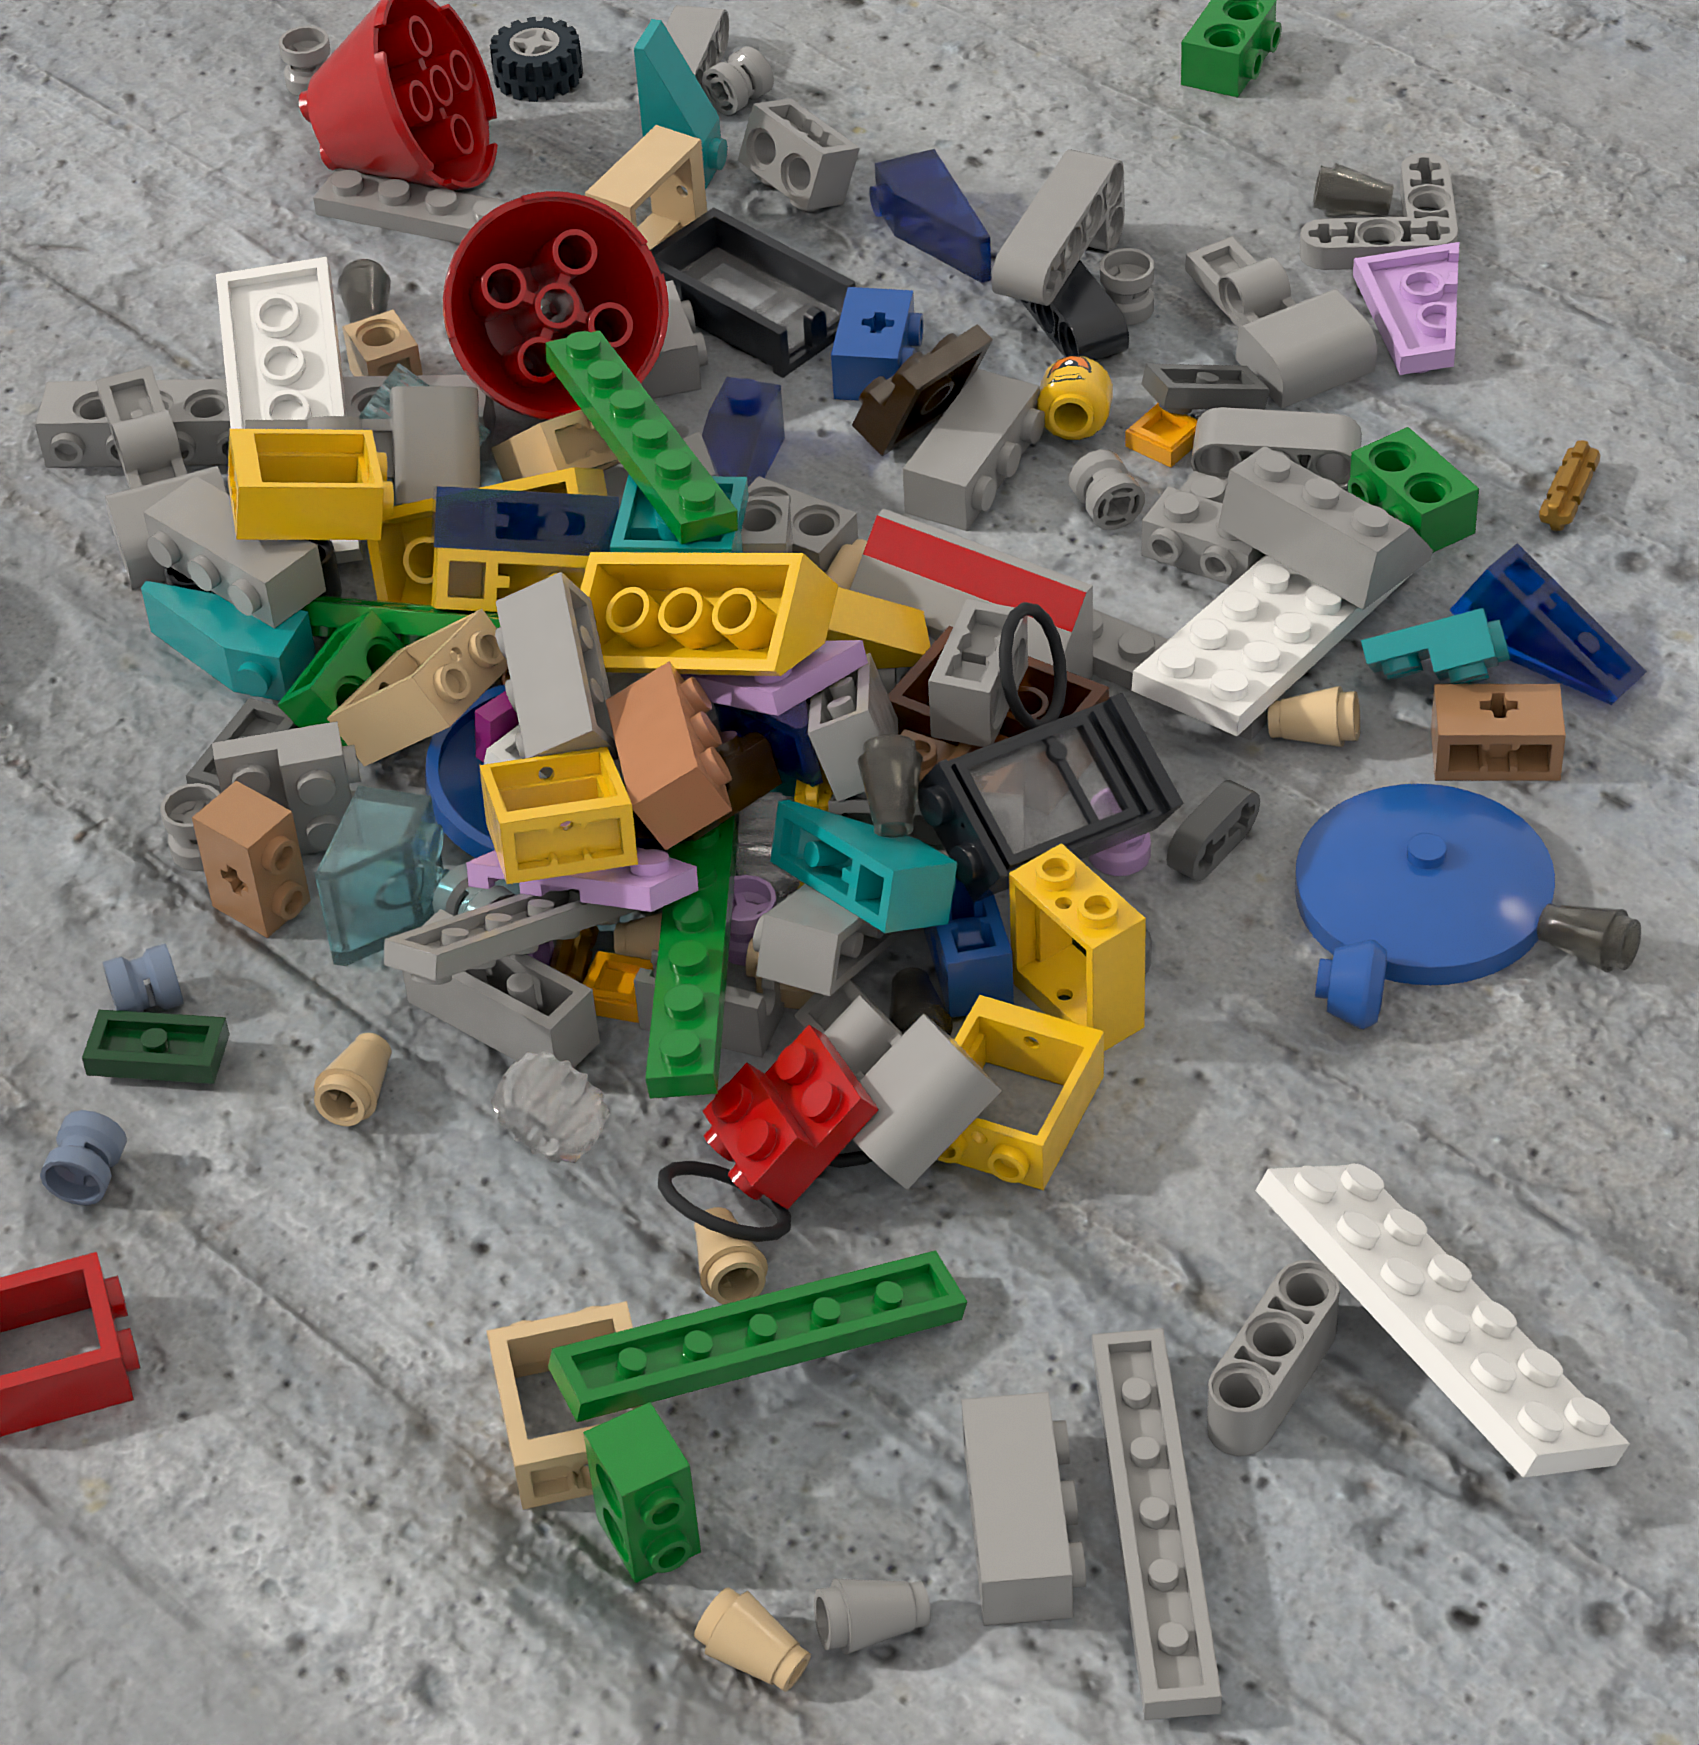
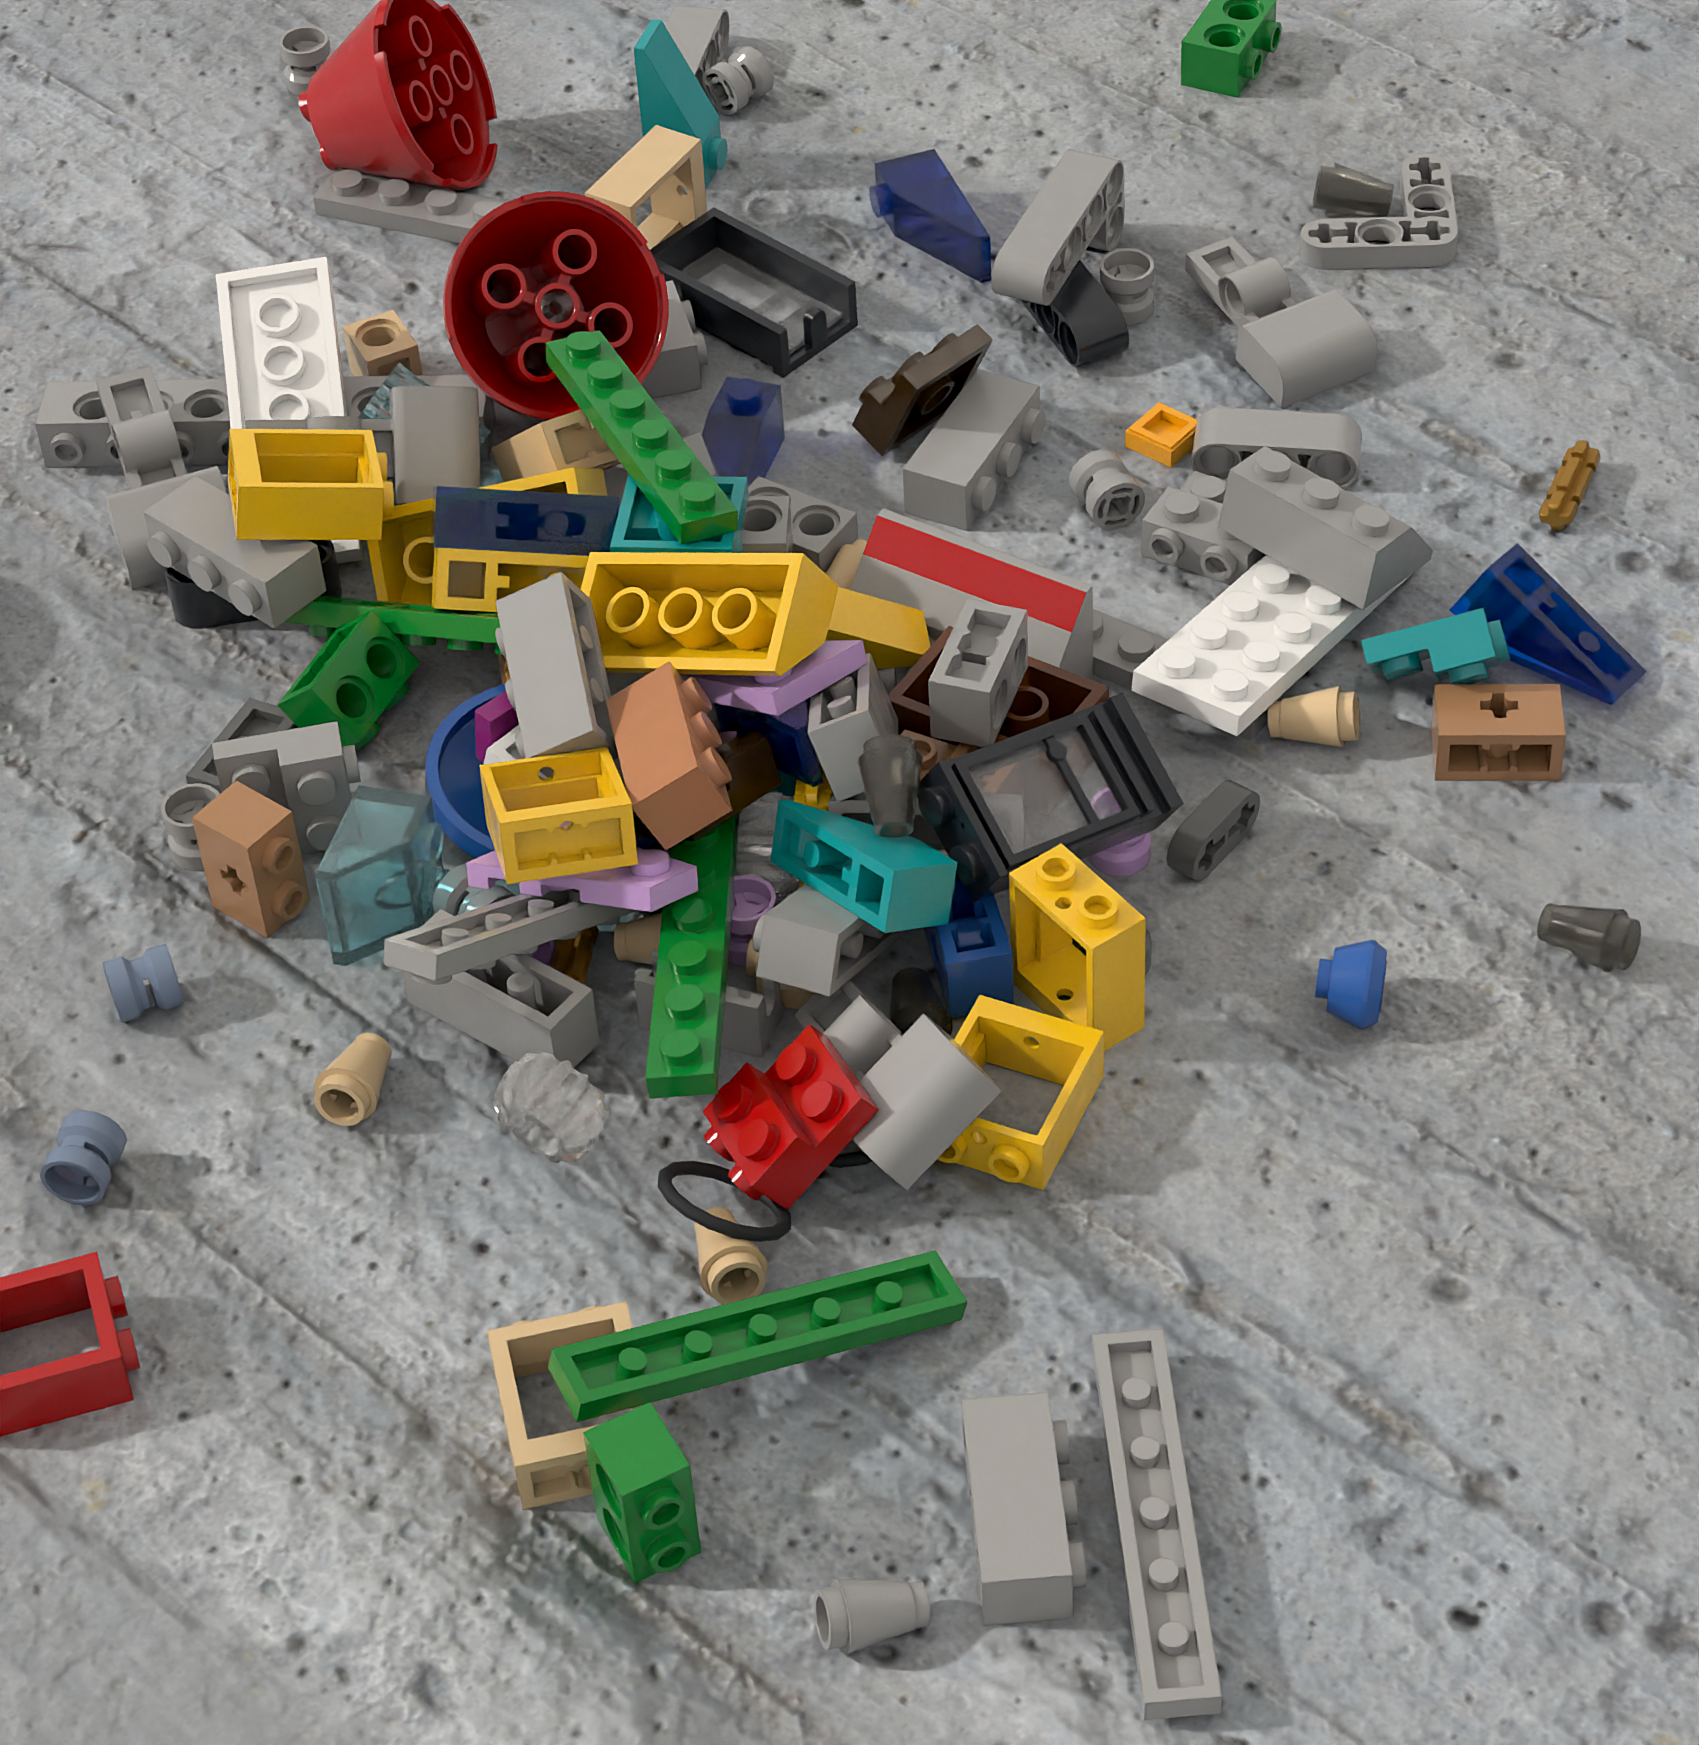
dark green plate [82,1009,230,1084] -> none
teal slope [141,581,316,701] -> none
tan window [327,609,508,767] -> none
clear smoke cone [337,259,391,324] -> none
black wheel [490,17,583,102] -> none
light orange tile [583,951,653,1023] -> none
tan cone [694,1587,811,1692] -> none
light grey brick [738,98,860,212] -> none
blue brick [831,287,924,401] -> none
black piece [999,602,1067,730] -> none
yellow head [1037,356,1113,440] -> none
dark grey plate [1141,364,1270,414] -> none
light grey beam [1207,1260,1340,1456] -> none
white plate [1255,1163,1630,1478] -> none
blue dish [1295,784,1555,986] -> none
green brick [1348,427,1479,553] -> none
lavender wing [1353,242,1460,375] -> none

